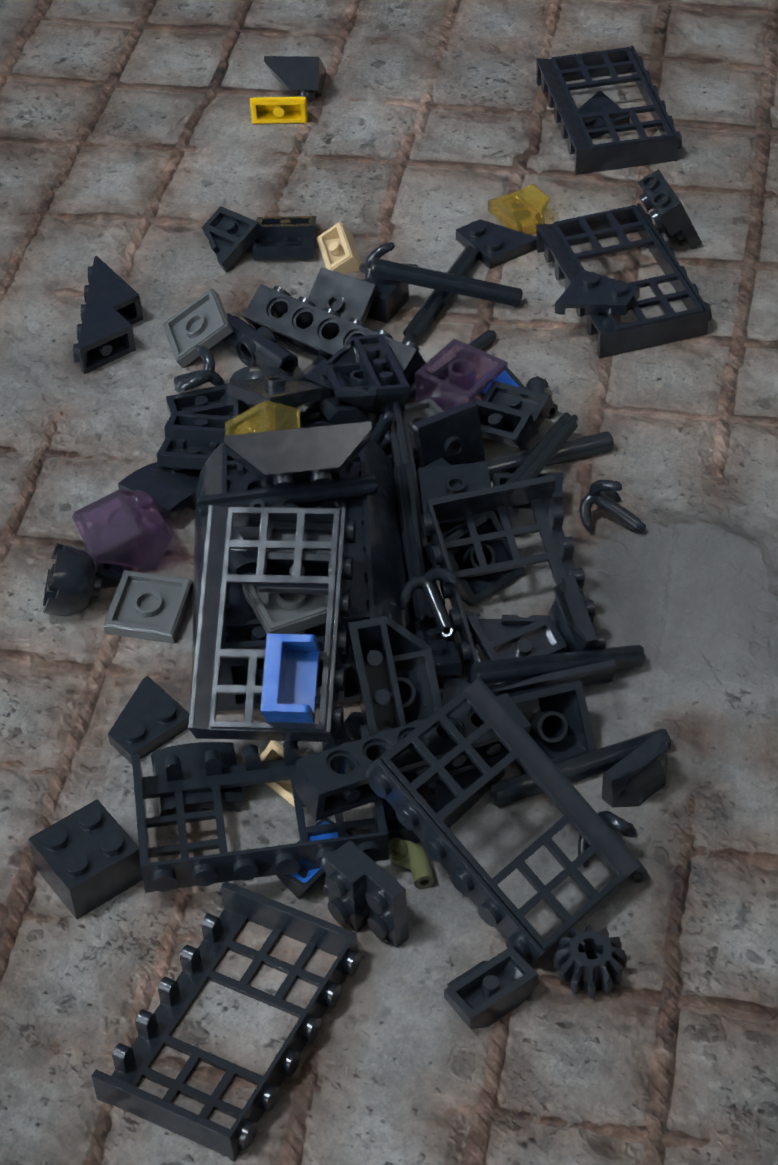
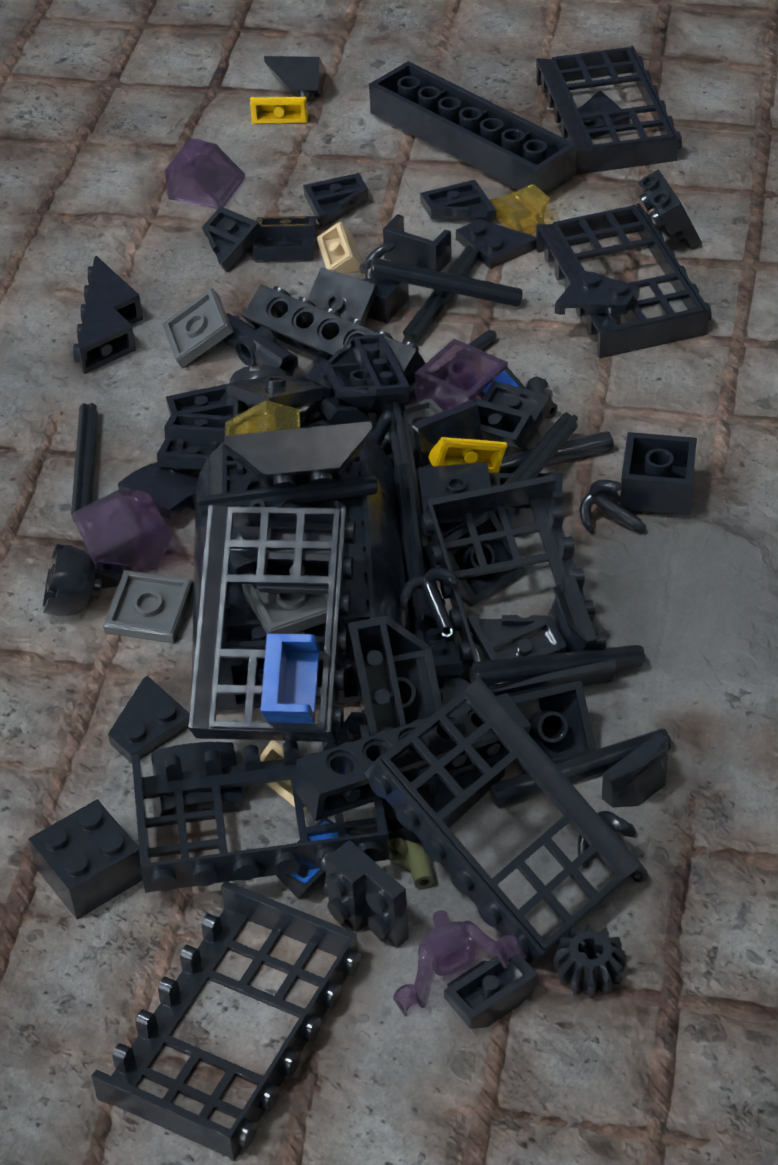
black piece [174,345,225,393] -> none
none -> black axle [71,402,98,524]
none -> clear purple slope [165,139,245,209]
none -> black wing [303,173,368,226]
none -> black brick [369,61,577,200]
none -> black panel [383,214,452,271]
none -> clear purple piece [393,910,526,1017]
none -> black wing [420,179,497,221]
none -> yellow slope [428,437,507,474]
none -> black brick [620,432,697,515]

